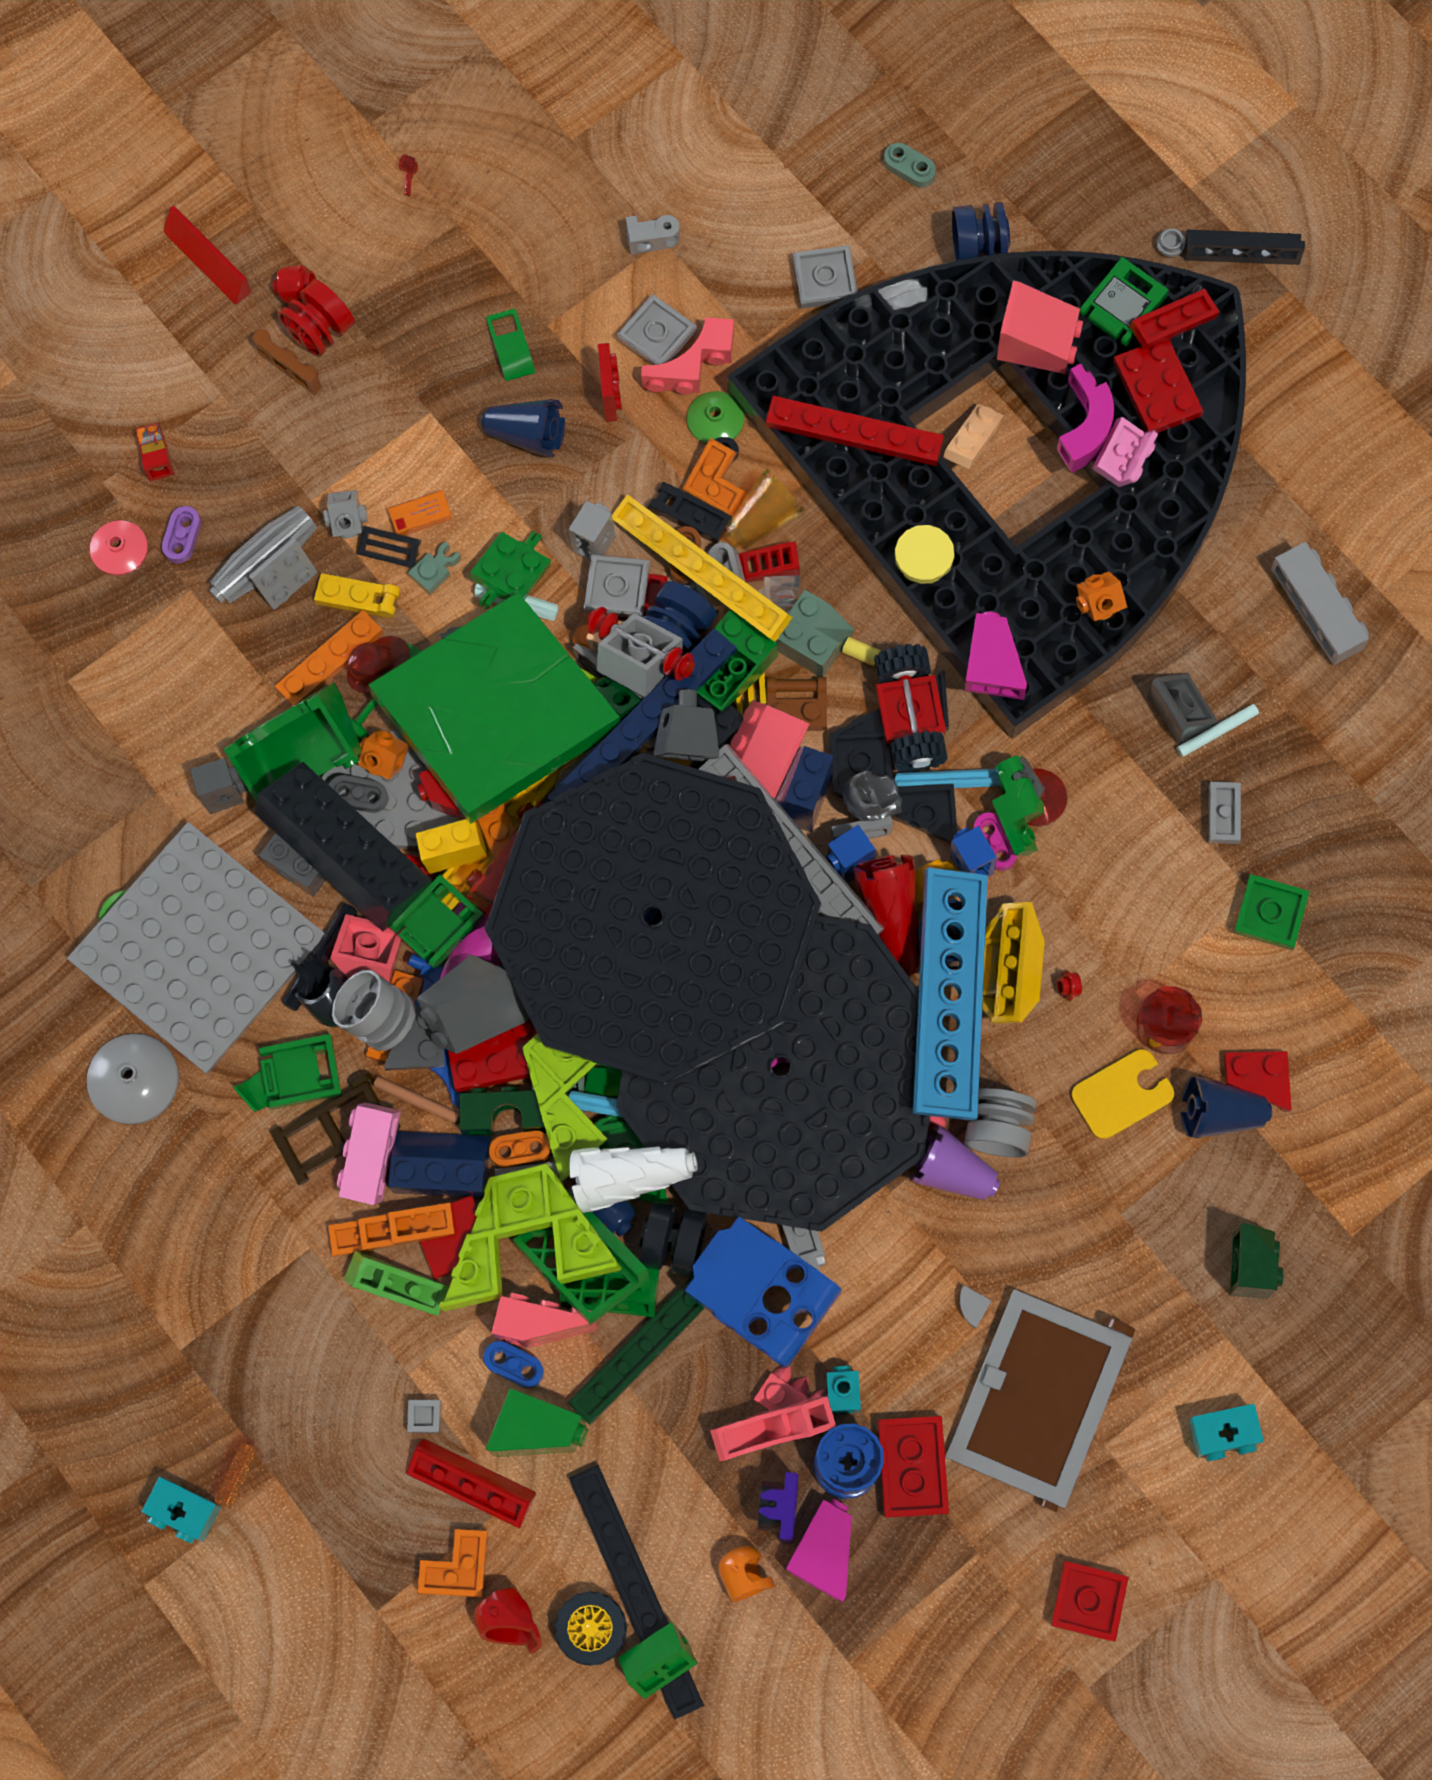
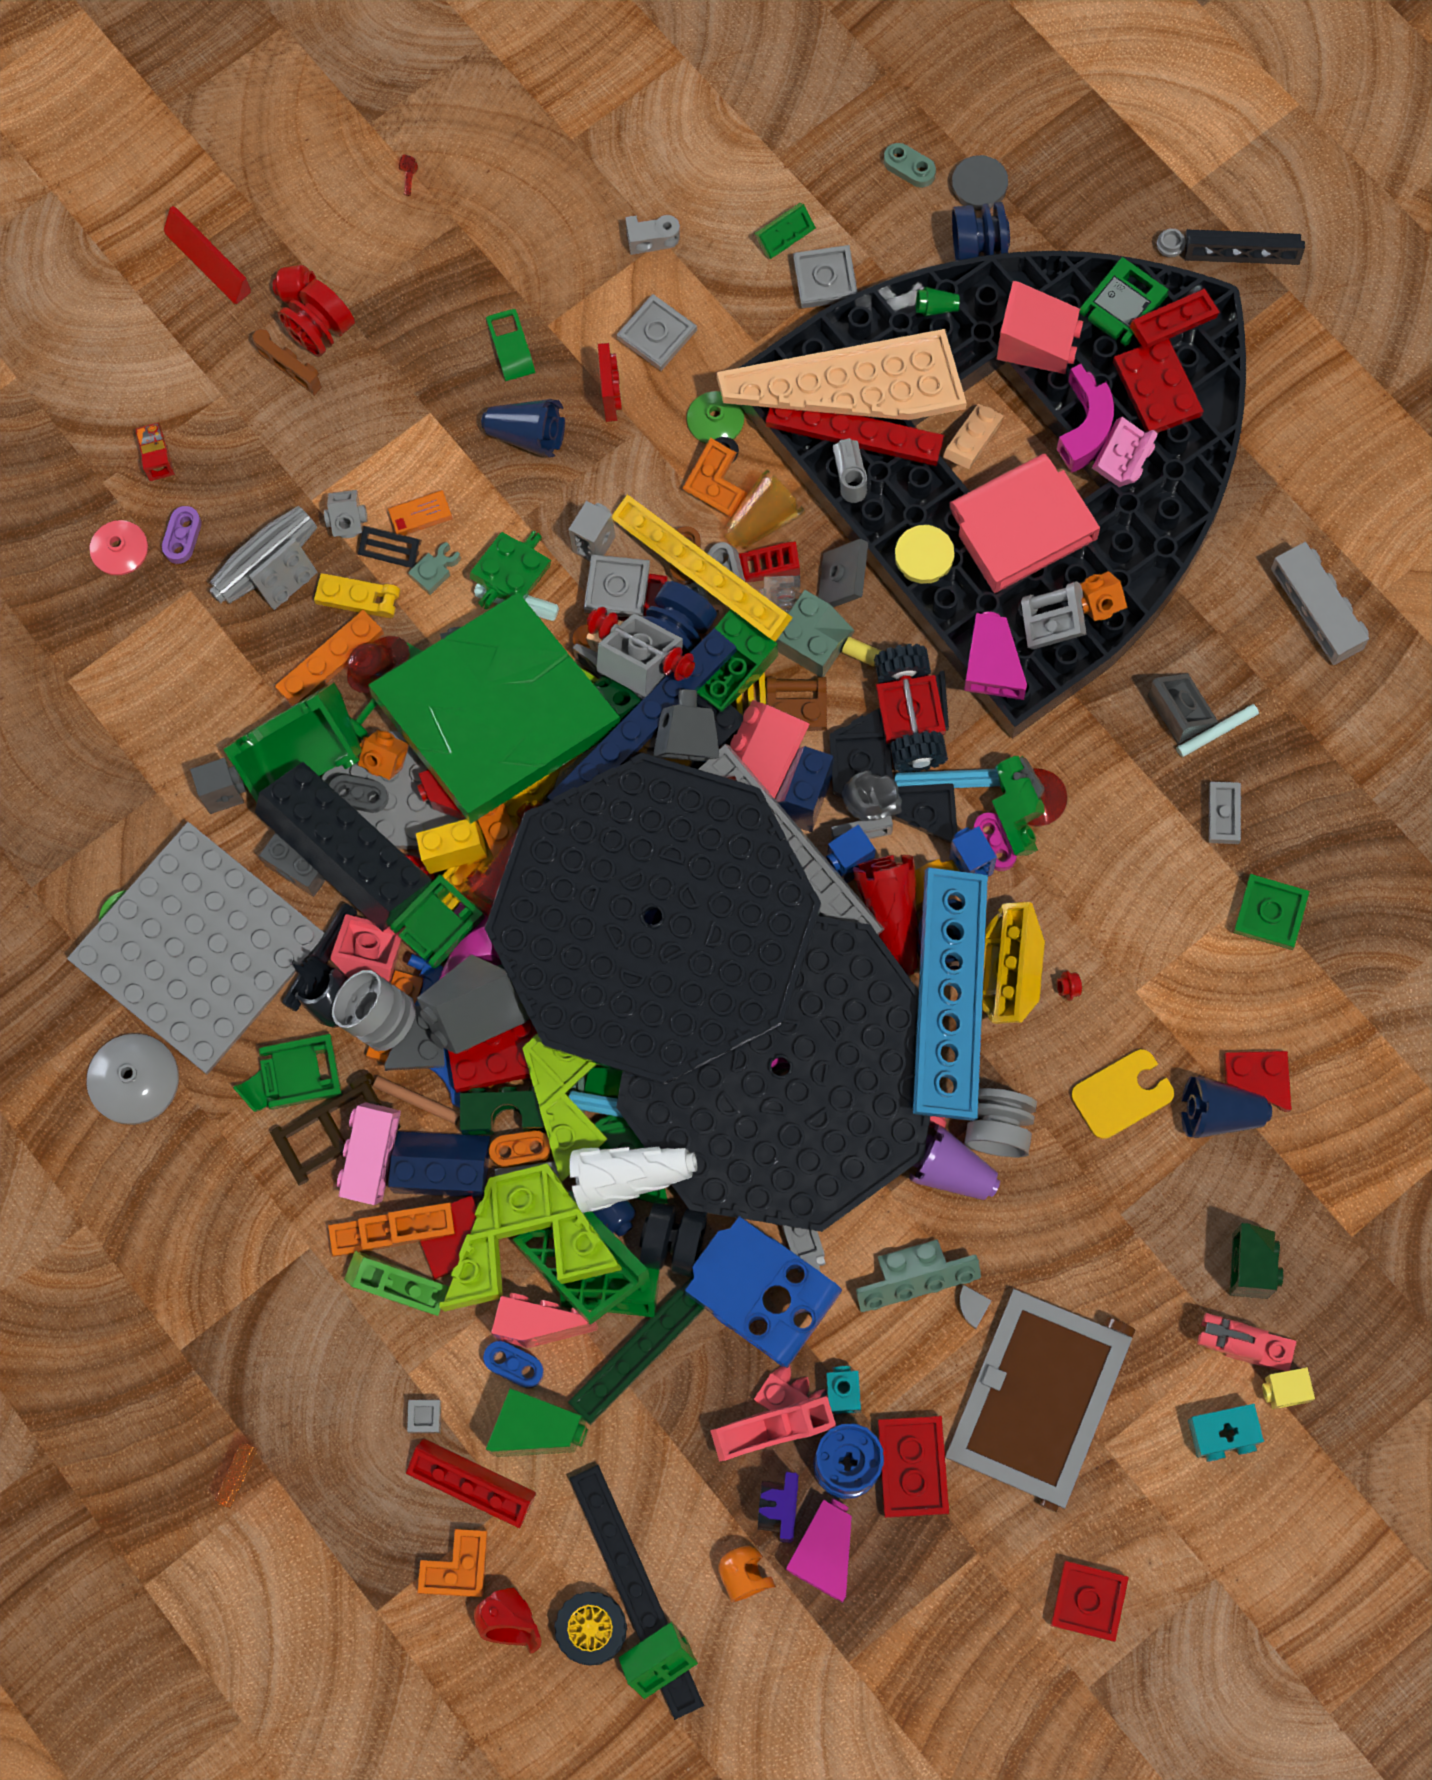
teal brick [141,1477,221,1544] -> none
coral arch [641,317,735,395] -> none
black plate [647,482,732,544] -> none
clear red brick [1136,986,1202,1054] -> none
none -> light nougat wing [717,329,967,420]
none -> green plate [754,203,816,259]
none -> dark grey plate [818,539,868,608]
none -> light grey piece [833,439,867,503]
none -> sand green bracket [856,1239,981,1312]
none -> green cone [915,287,960,317]
none -> coral piece [950,453,1100,594]
none -> dark grey tile [952,155,1008,210]
none -> light grey plate [1021,582,1087,649]
none -> coral plate [1197,1313,1296,1372]
none -> light yellow brick [1262,1367,1315,1410]

